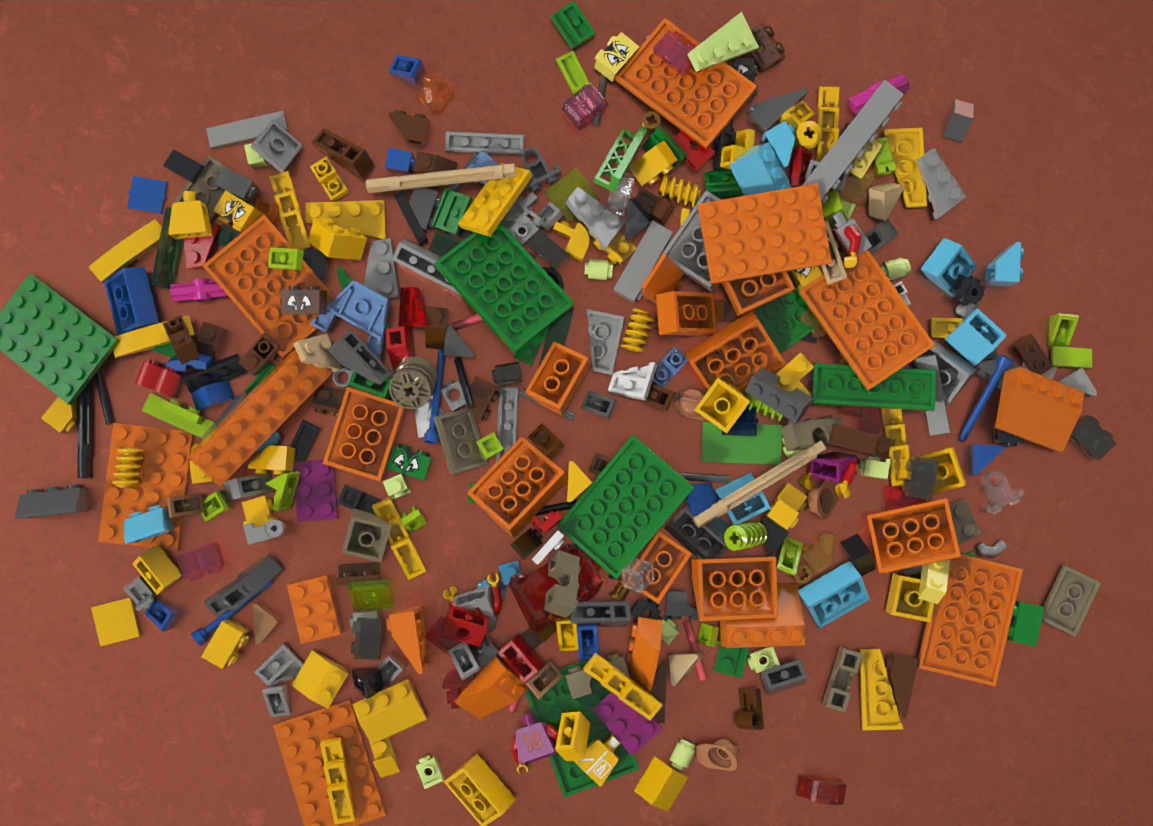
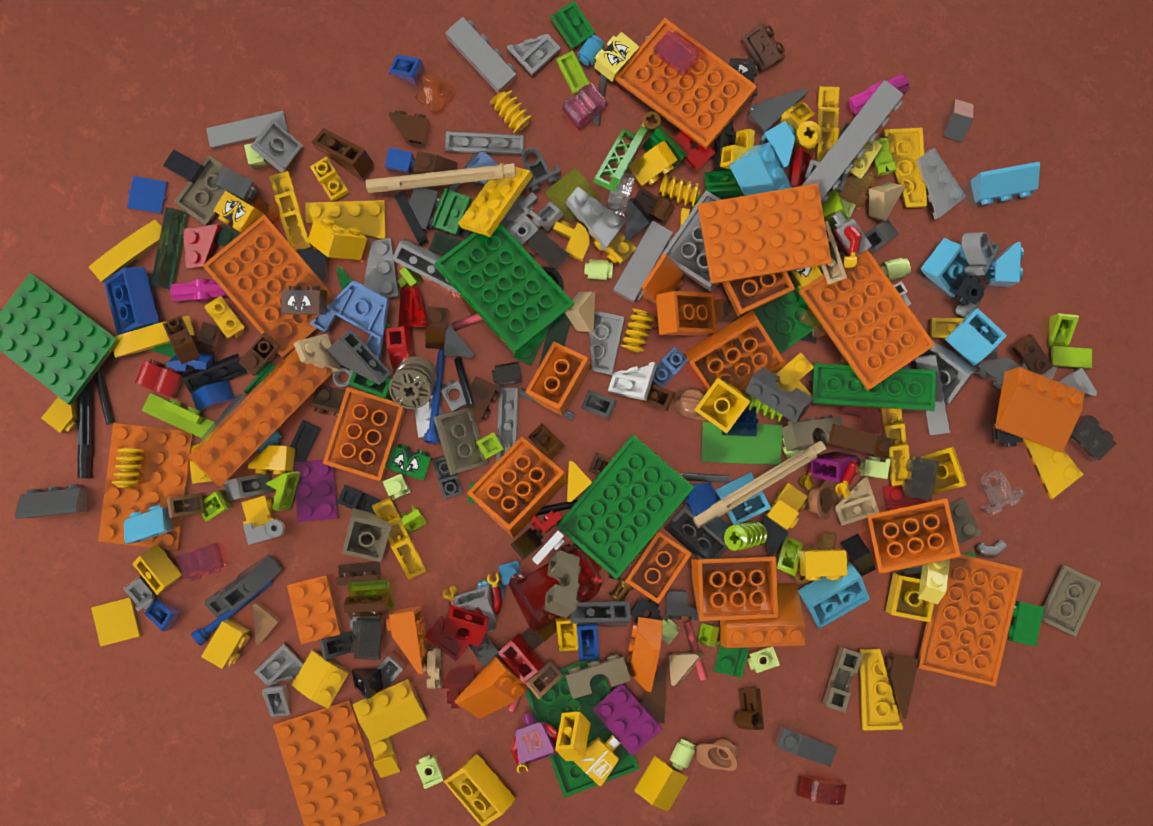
yellow torso [169,191,212,239] -> none
lime slope [268,248,304,271] -> none
yellow slope [320,737,355,825] -> none
light grey slope [448,642,482,680] -> none
yellow slope [583,652,663,721] -> none
clear panel [622,558,654,593] -> none
yellowish green wing [687,12,759,72] -> none
dark grey brick [761,659,807,696] -> none
blue piece [959,354,1014,442] -> none
blue slope [968,444,1005,476] -> none
none -> yellow bracket [205,296,245,339]
none -> dark grey slope [319,631,358,660]
none -> reddish brown bracket [343,594,389,617]
none -> lime tile [397,266,424,288]
none -> tan plate [427,648,442,689]
none -> dark grey slope [432,455,463,499]
none -> light grey brick [445,17,517,93]
none -> yellow piece [490,90,532,134]
none -> light grey wing [506,34,561,76]
none -> tan slope [565,292,595,332]
none -> dark azure brick [578,35,605,66]
none -> dark grey slope [774,725,837,767]
none -> yellow brick [799,549,847,581]
none -> tan wing [834,477,879,526]
none -> light grey pin [961,232,999,276]
none -> medium azure slope [970,162,1040,205]
none -> yellow wing [1023,439,1083,499]

